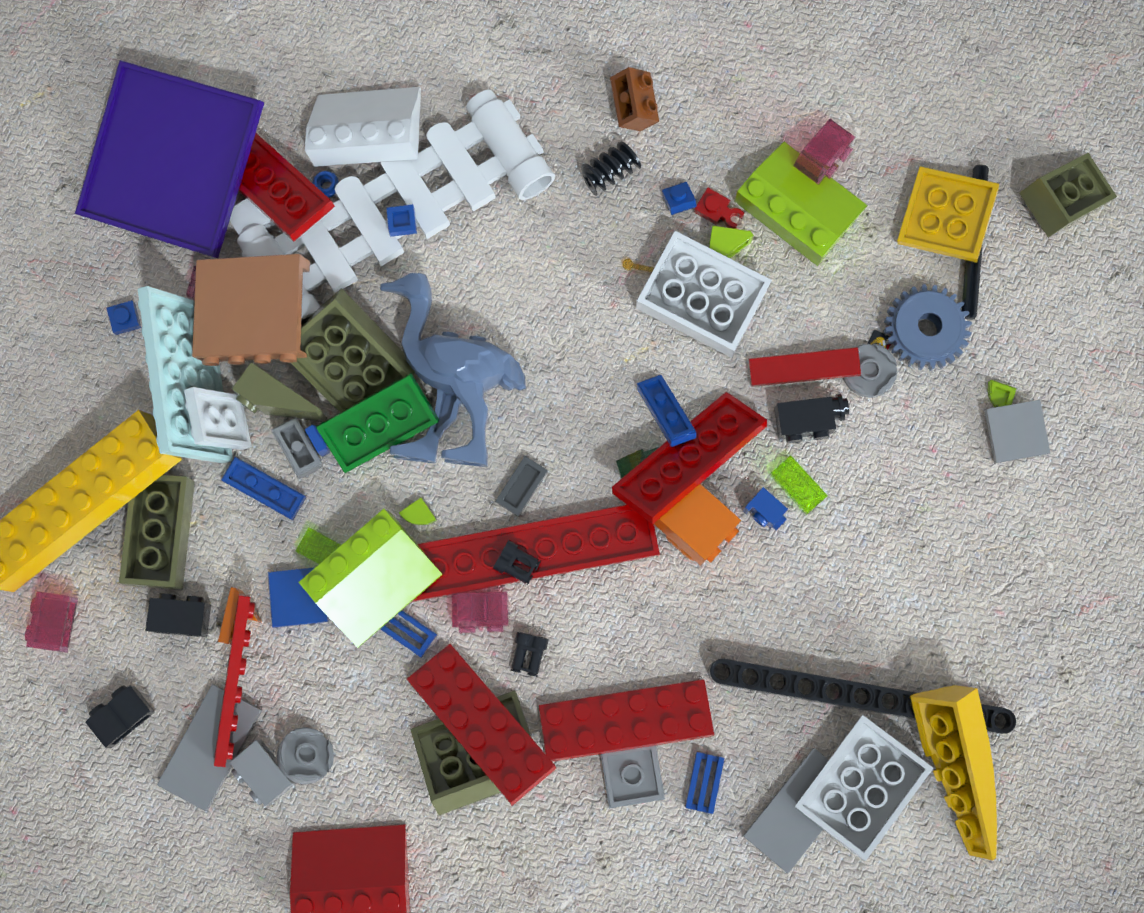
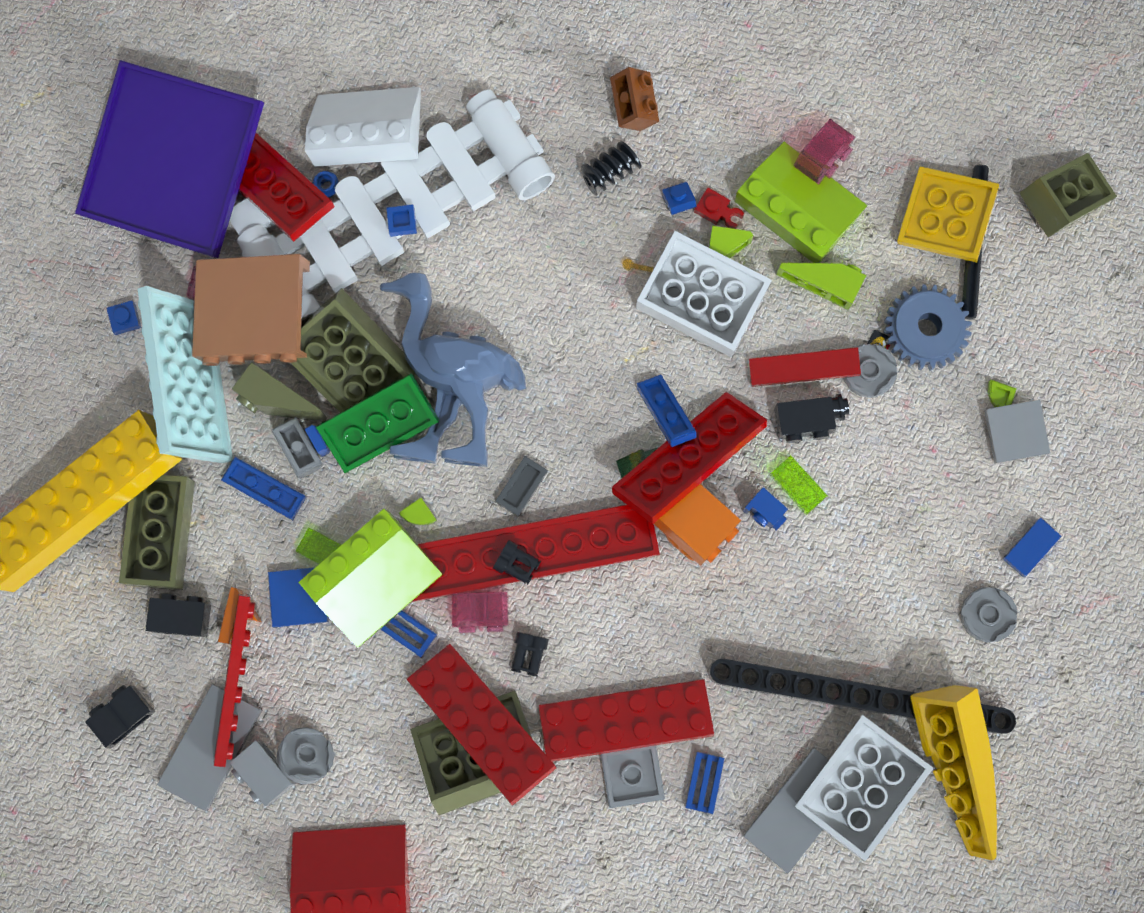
clear pink brick [25,591,78,653] -> none
white plate [184,387,252,450] -> none
none -> lime slope [776,263,867,310]
none -> light grey tile [960,587,1018,643]
none -> blue tile [1003,518,1062,578]

